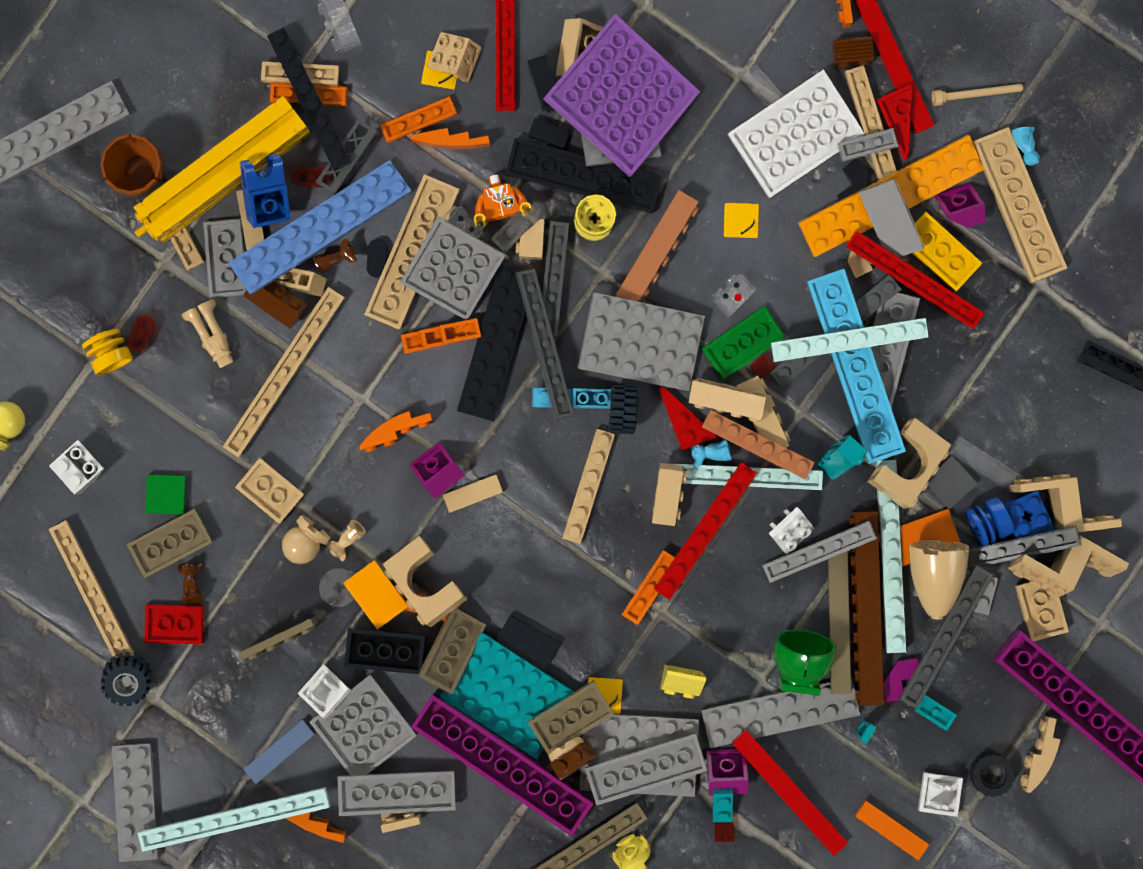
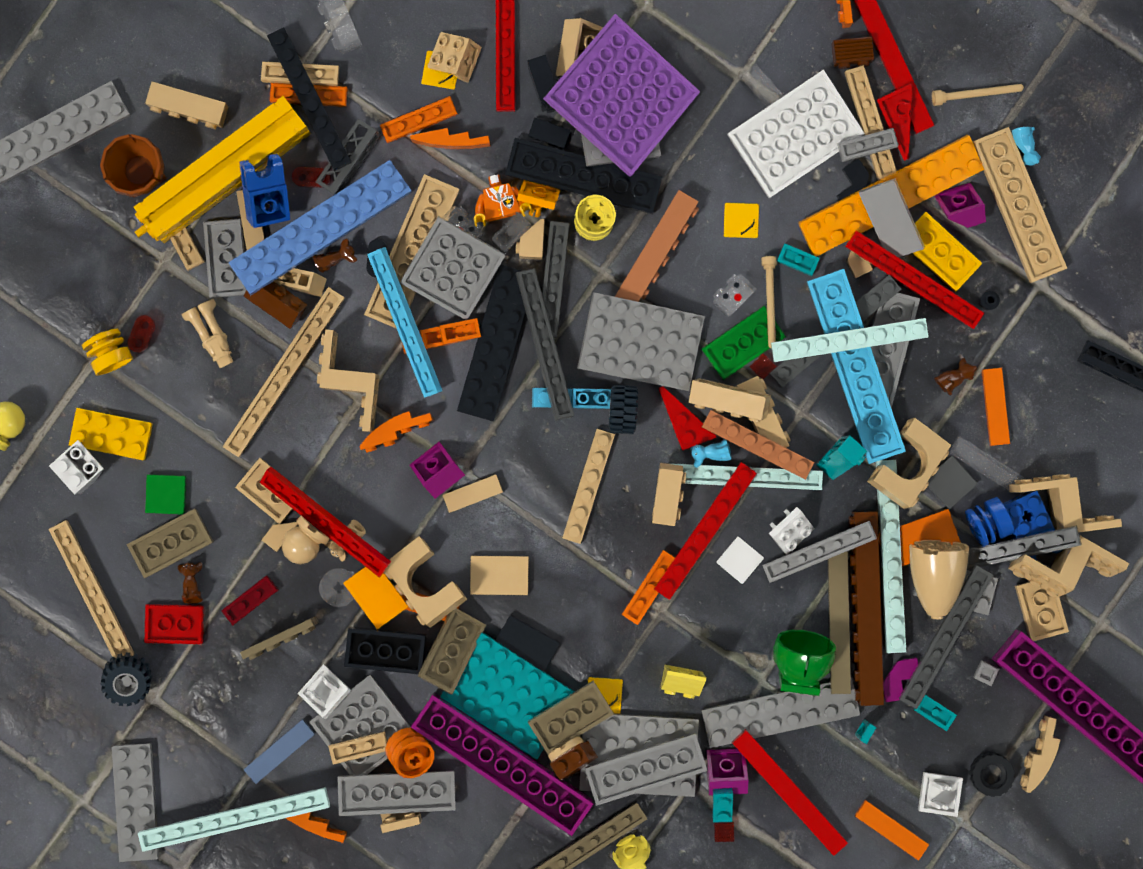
none -> yellow plate [69,408,153,461]
none -> tan brick [145,82,229,129]
none -> dark red tile [221,575,279,626]
none -> red plate [259,466,391,578]
none -> tan tile [262,522,298,552]
none -> tan bracket [317,329,380,432]
none -> tan tile [328,731,388,765]
none -> medium azure plate [367,247,442,398]
none -> orange wheel [385,727,434,779]
none -> tan tile [470,556,529,595]
none -> light orange tile [517,180,561,217]
none -> white sticker [717,537,764,584]
none -> tan piece [761,256,777,349]
none -> teal plate [777,243,820,277]
none -> reddish brown animal [934,358,977,396]
none -> light grey tile [973,660,1000,686]
none -> black plate [980,291,1000,310]
none -> orange tile [981,368,1010,446]

